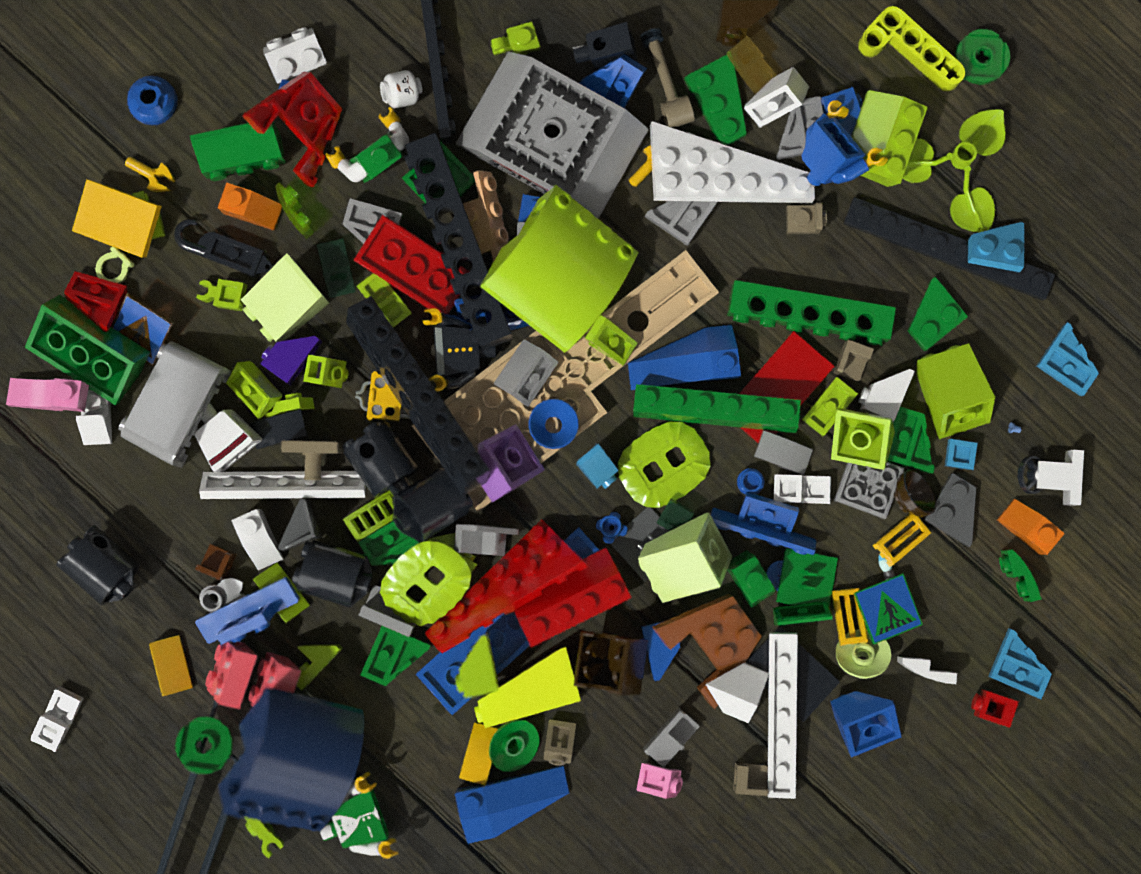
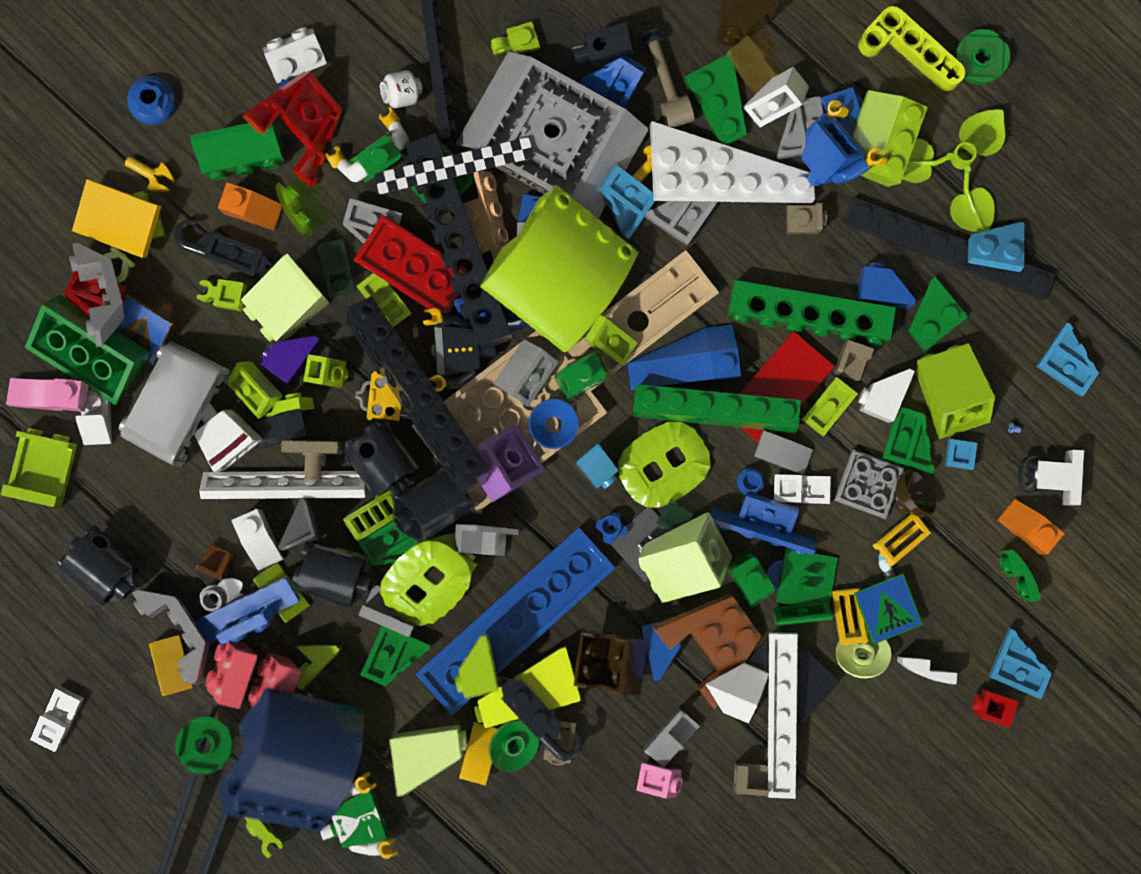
red wing [425,519,588,654] -> none
blue wedge [455,765,569,844] -> none
red slope [515,548,631,647] -> none
blue slope [830,691,901,757] -> none
lime slope [831,408,895,470] -> none
dark grey wing [923,473,976,547] -> none
none -> lime panel [1,428,77,508]
none -> light grey slope [69,243,124,347]
none -> light grey slope [132,590,210,686]
none -> sticker [375,138,534,194]
none -> yellowish green slope [390,724,468,796]
none -> black plate [499,675,583,761]
none -> green torso [554,352,612,402]
none -> dark azure wing [599,165,655,239]
none -> blue slope [857,263,916,309]

